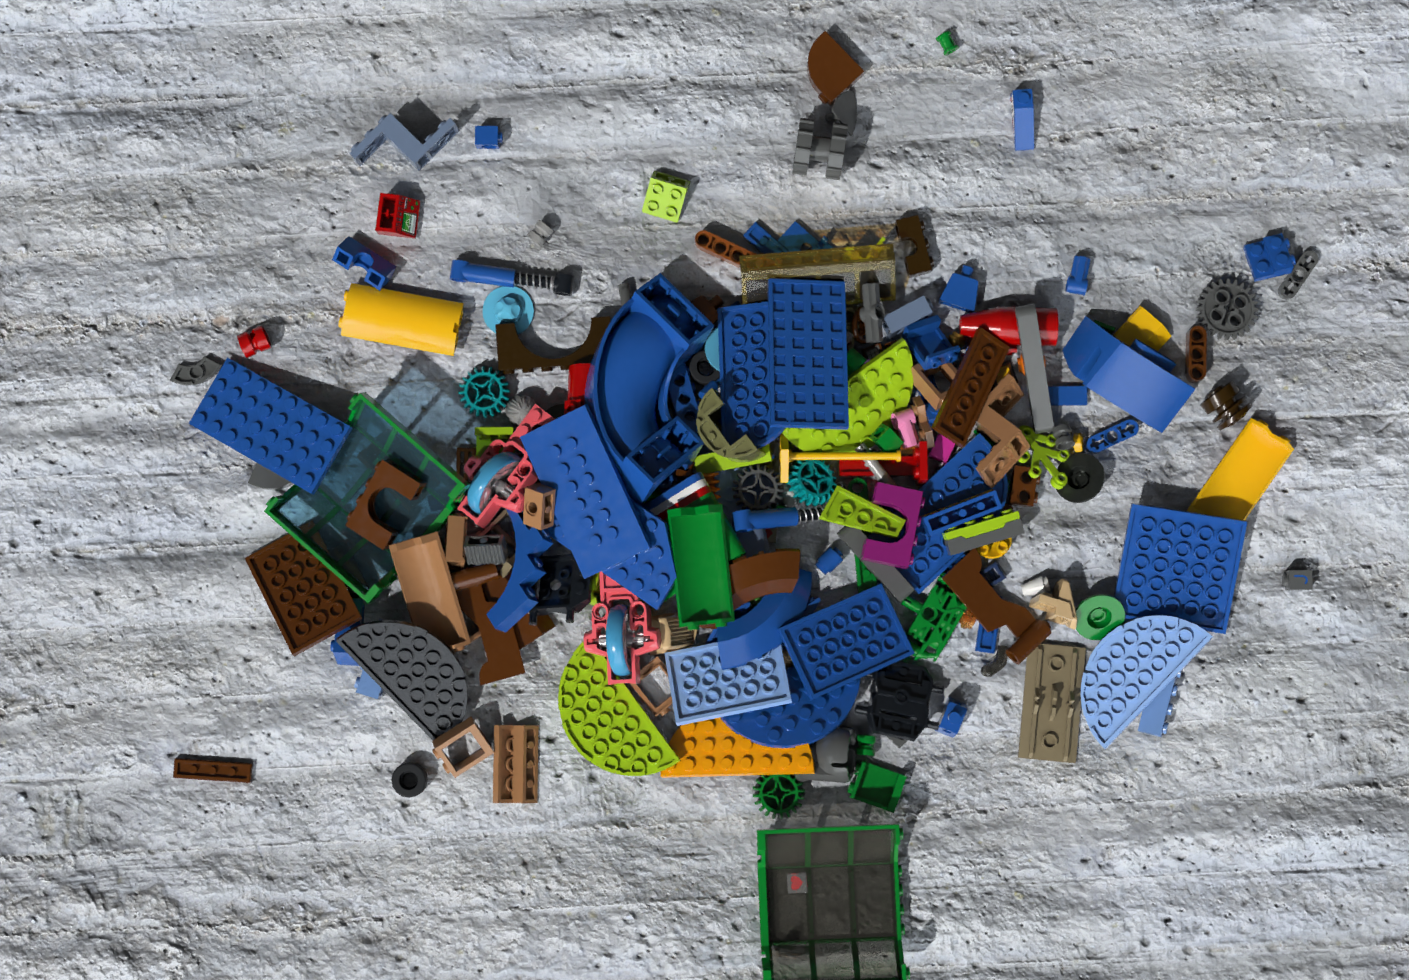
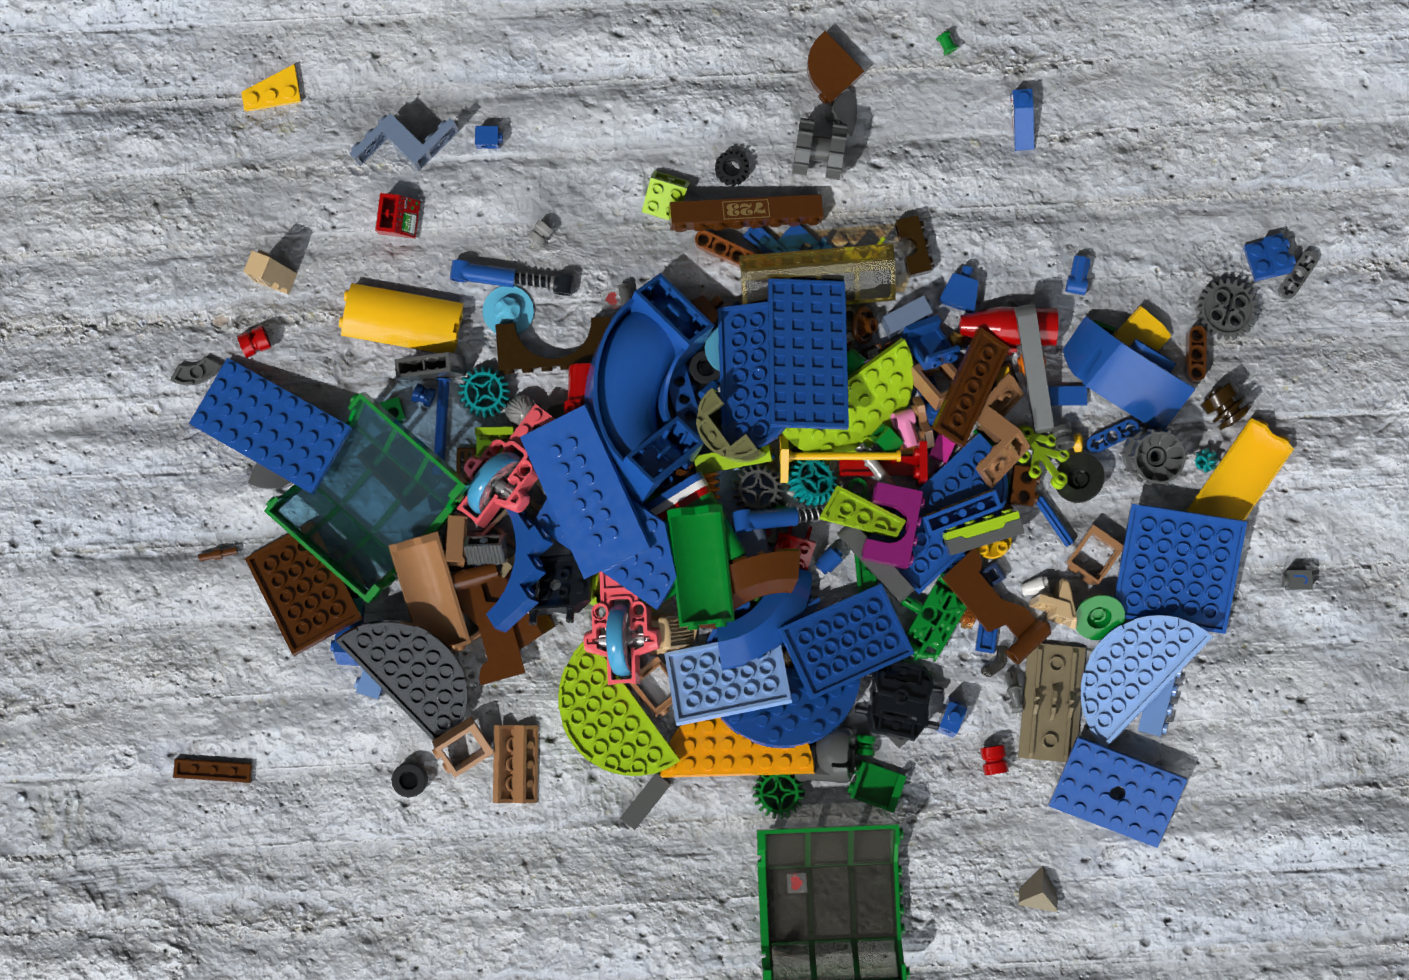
blue arch [332,236,397,291] -> none
reddish brown arch [345,459,427,550] -> none
medium nougat brick [523,483,556,530] -> none
dark grey piece [860,283,885,343] -> none
none -> reddish brown bar [198,546,238,561]
none -> yellow wing [241,64,301,112]
none -> tan wedge [243,250,297,295]
none -> green brick [380,397,407,428]
none -> dark grey brick [394,352,467,380]
none -> blue wheel [411,383,436,408]
none -> blue axle [433,378,452,474]
none -> clear tile [600,287,621,310]
none -> dark grey tile [620,773,671,830]
none -> reddish brown brick [668,194,824,232]
none -> black tyre [715,150,749,187]
none -> red plate [773,526,816,571]
none -> red wheel [980,745,1009,775]
none -> dark grey piece [1004,671,1023,714]
none -> dark tan slope [1018,866,1058,912]
none -> blue axle [1036,496,1075,547]
none -> blue plate [1048,735,1187,848]
none -> medium nougat window [1065,524,1123,586]
none -> dark grey piece [1119,426,1189,486]
none -> teal gear [1194,448,1219,473]

